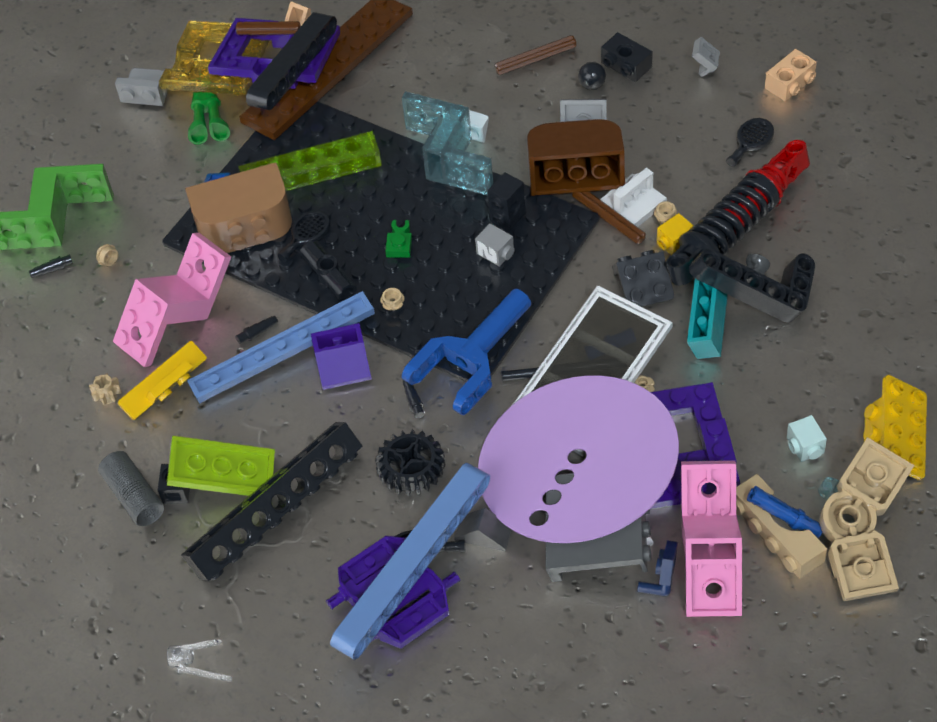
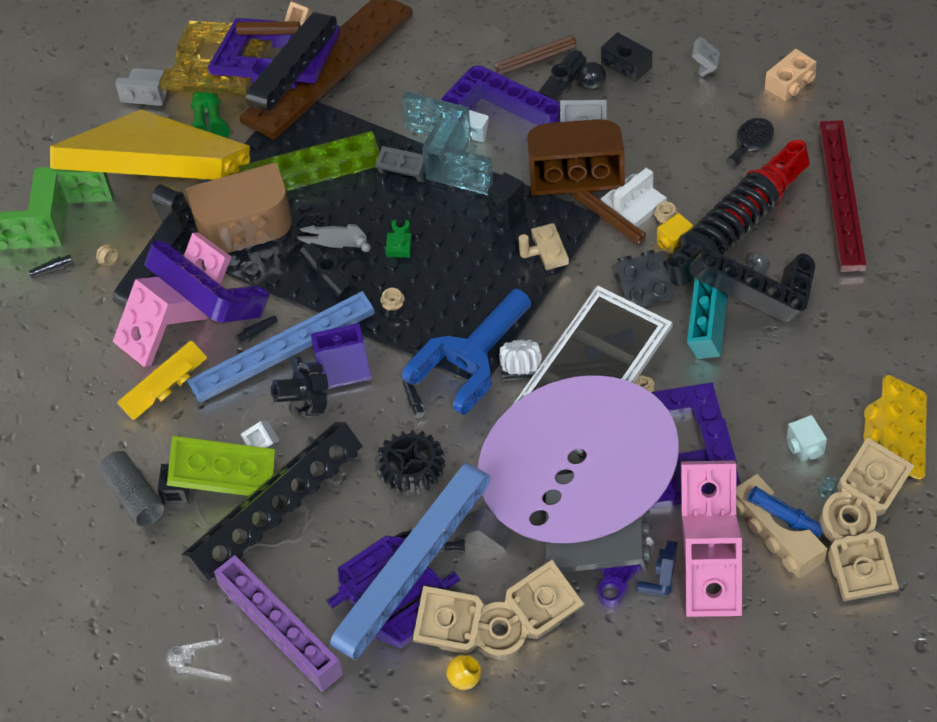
tan gear [89,373,122,405] -> none
light grey brick [475,224,514,267] -> none
none -> yellow slope [50,109,250,180]
none -> black beam [113,184,196,307]
none -> dark purple beam [145,241,270,323]
none -> medium lavender brick [214,555,343,692]
none -> white slope [241,420,279,448]
none -> black piece [271,357,328,418]
none -> light grey piece [297,224,371,252]
none -> dark grey hinge [375,146,430,182]
none -> tan plate [413,560,584,660]
none -> dark purple beam [441,65,560,125]
none -> yellow piece [446,654,482,690]
none -> white gear [499,339,542,375]
none -> tan plate [519,223,569,270]
none -> black piece [538,49,587,101]
none -> dark purple piece [592,564,641,607]
none -> dark red plate [819,120,866,272]

